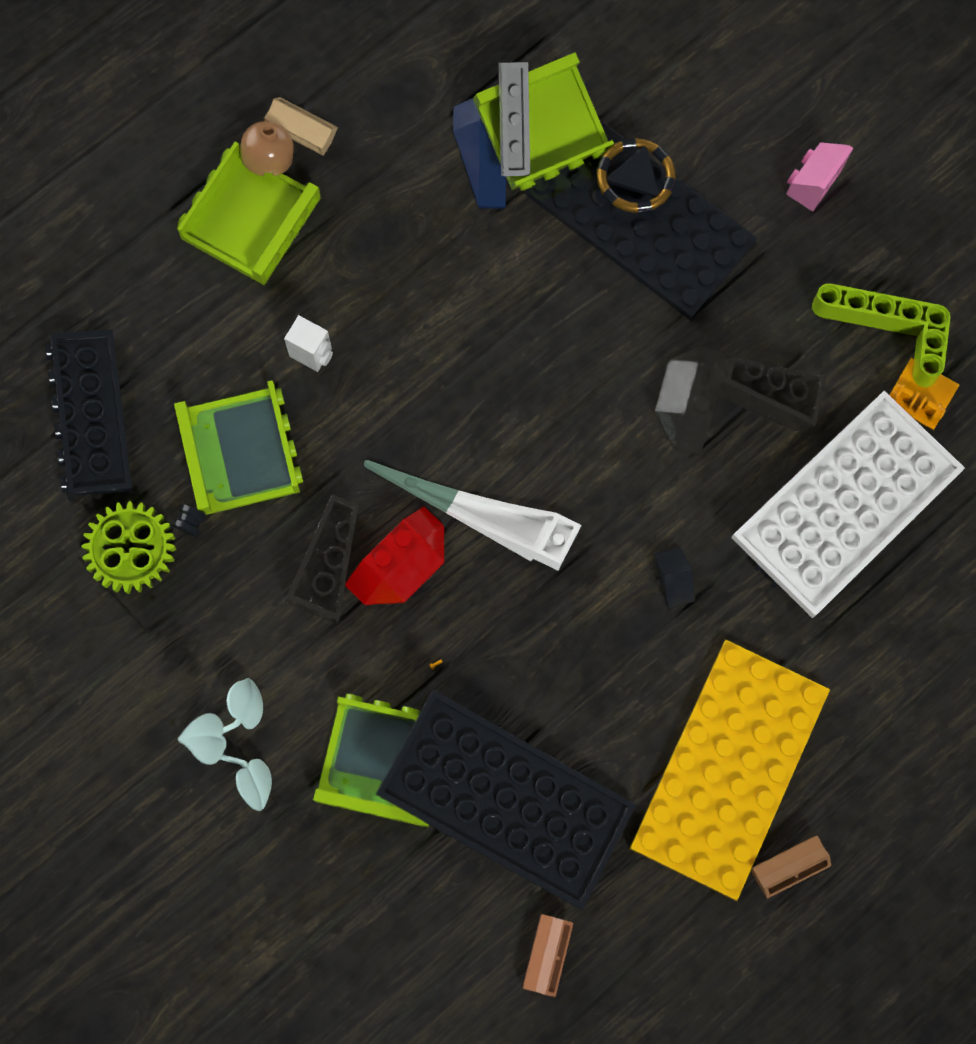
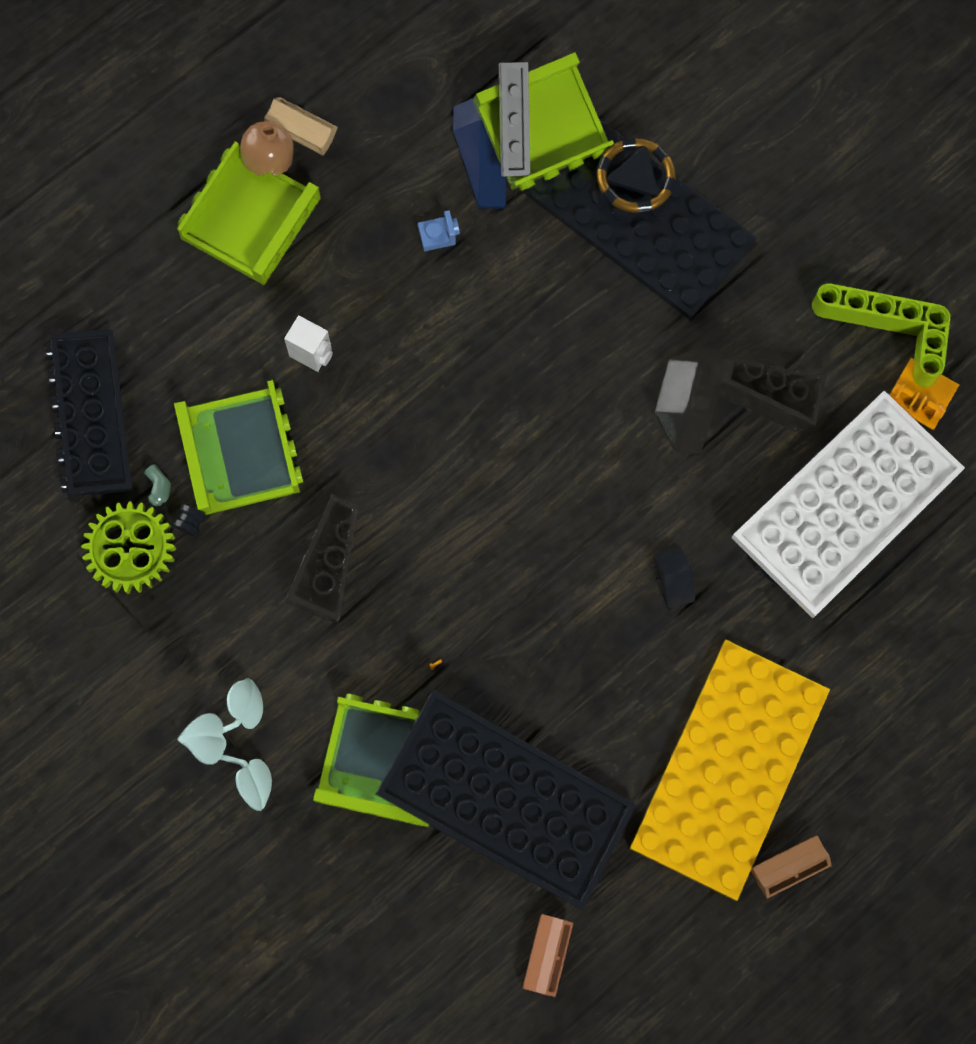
red wedge [345,507,444,605] -> none
white plate [364,460,581,570] -> none
bright pink slope [786,143,853,211] -> none
none -> sand green arm [145,464,171,507]
none -> medium blue bracket [418,210,460,251]

